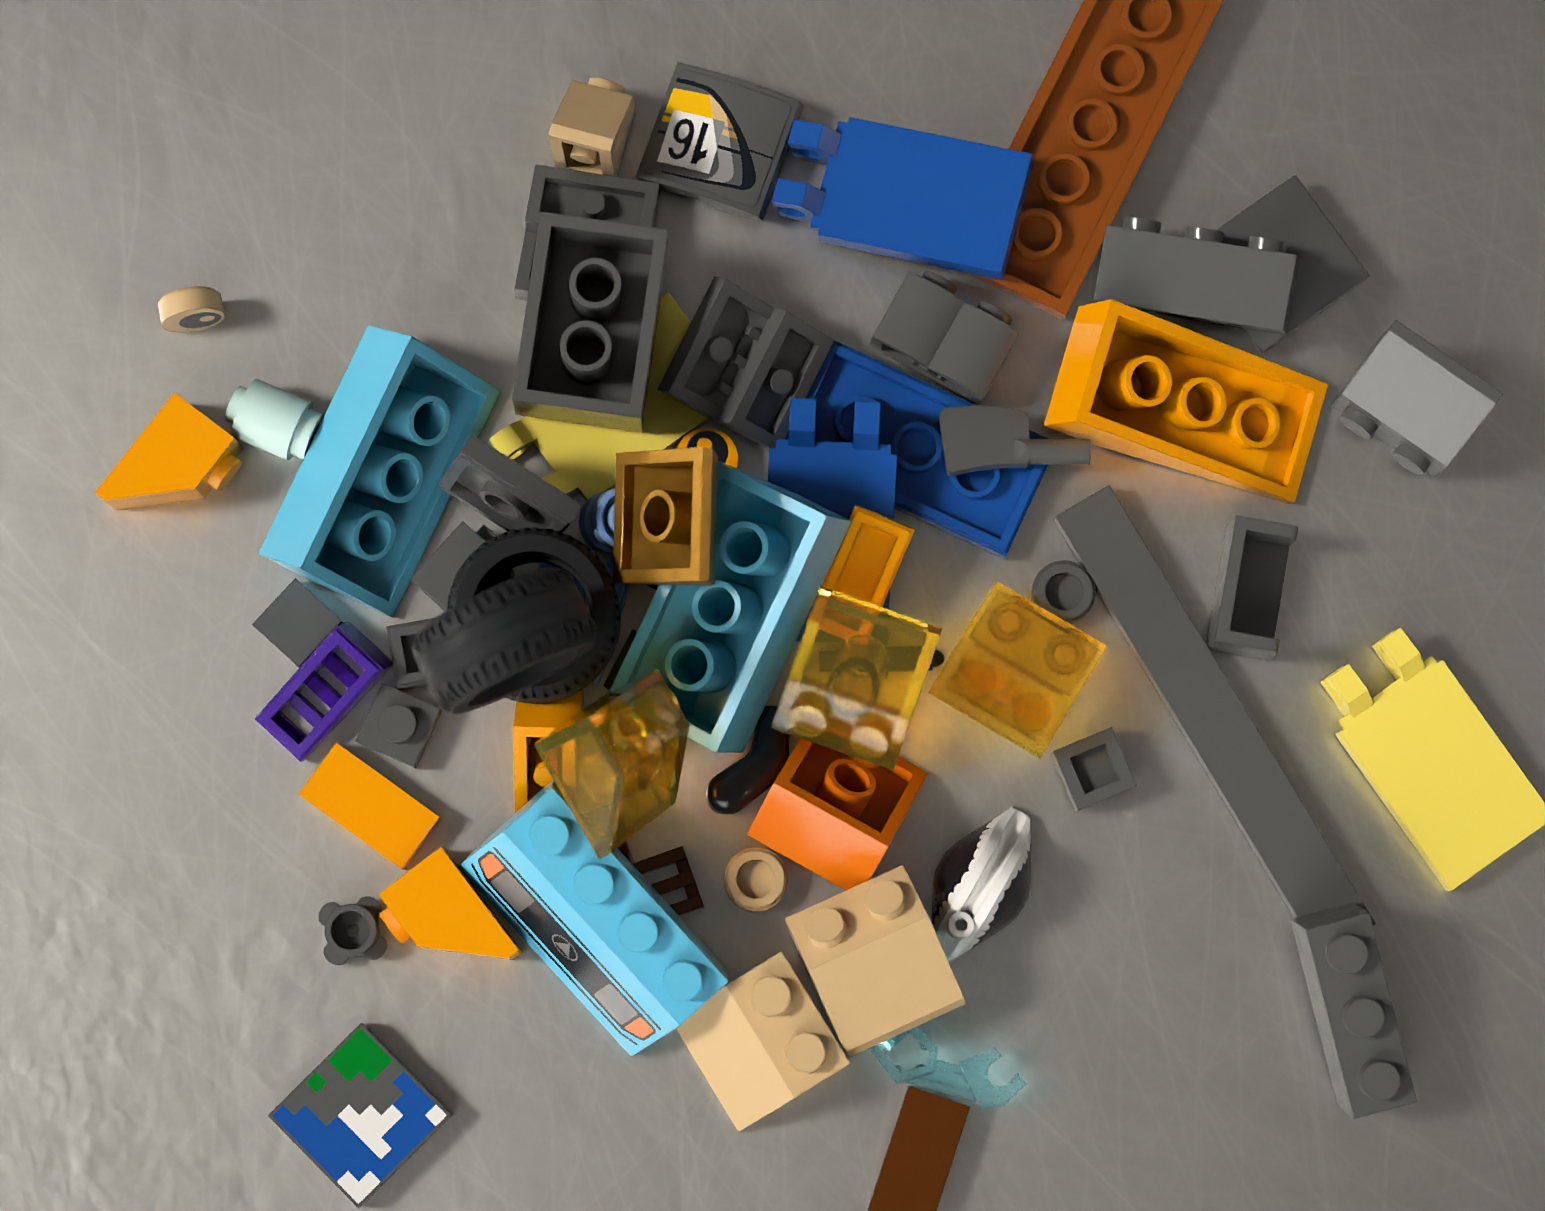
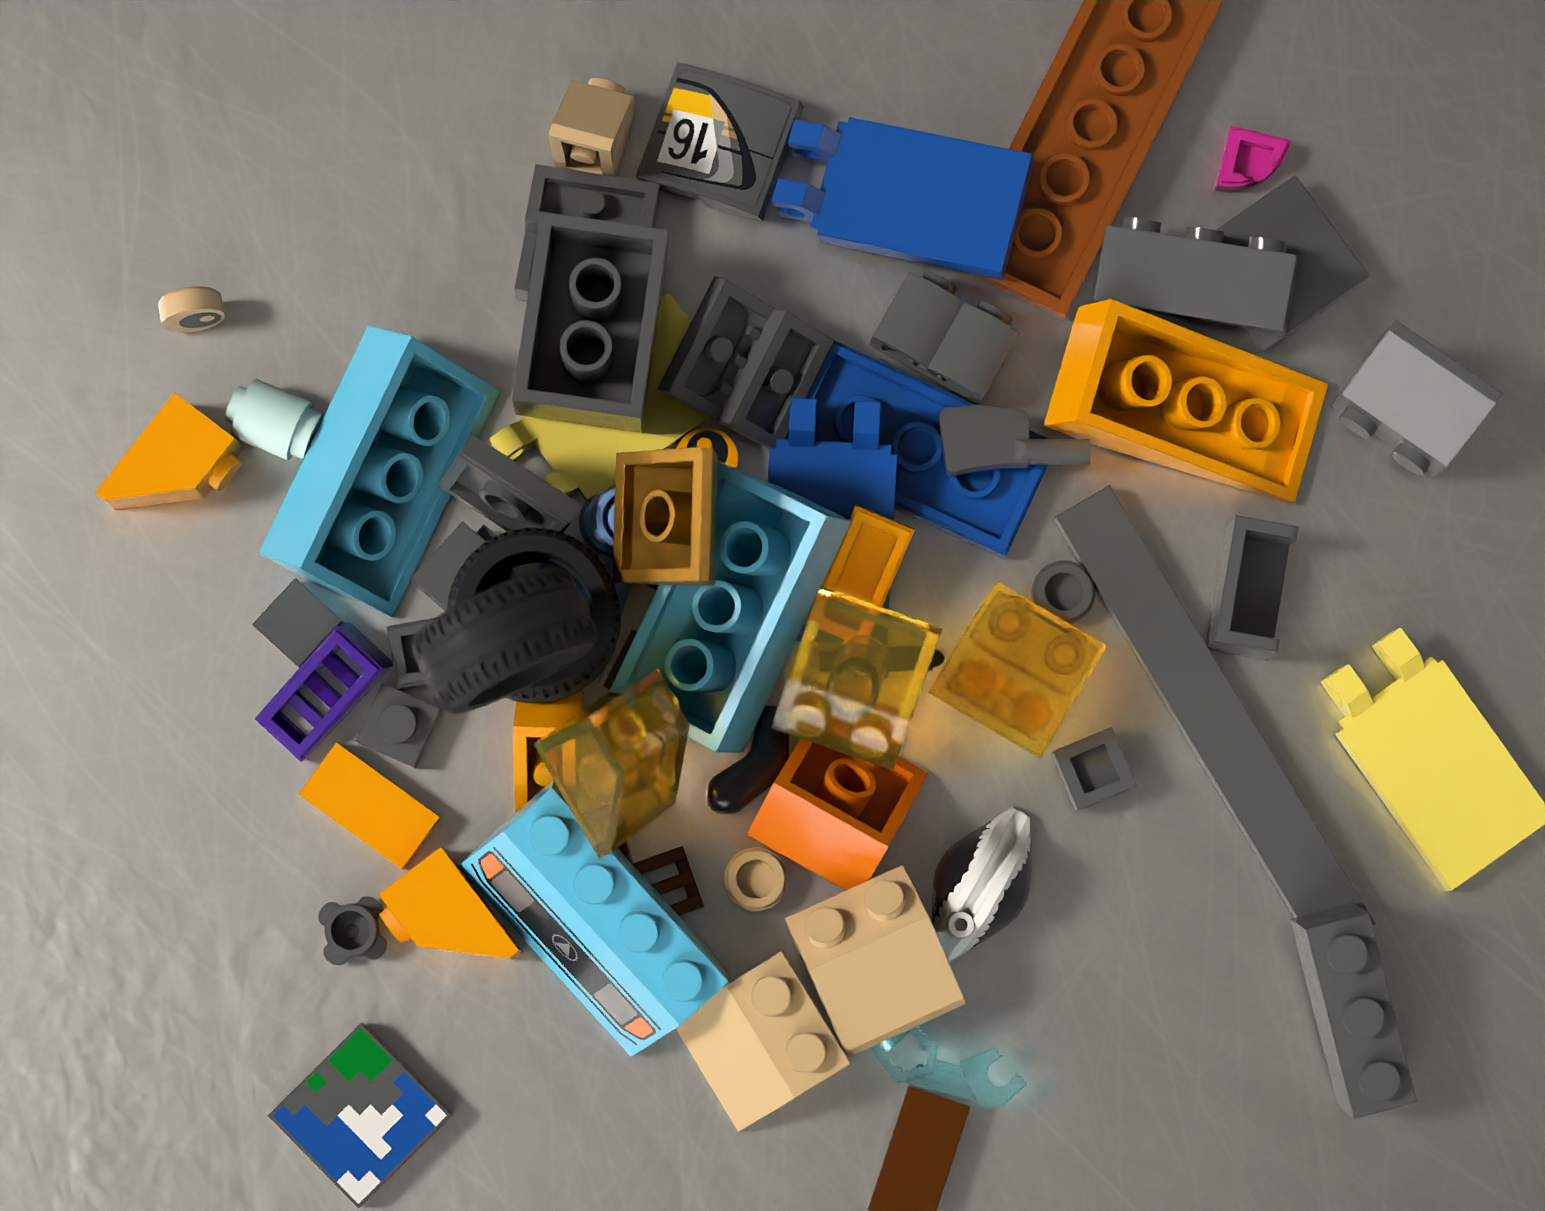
none -> dark pink tile [1214,126,1292,192]

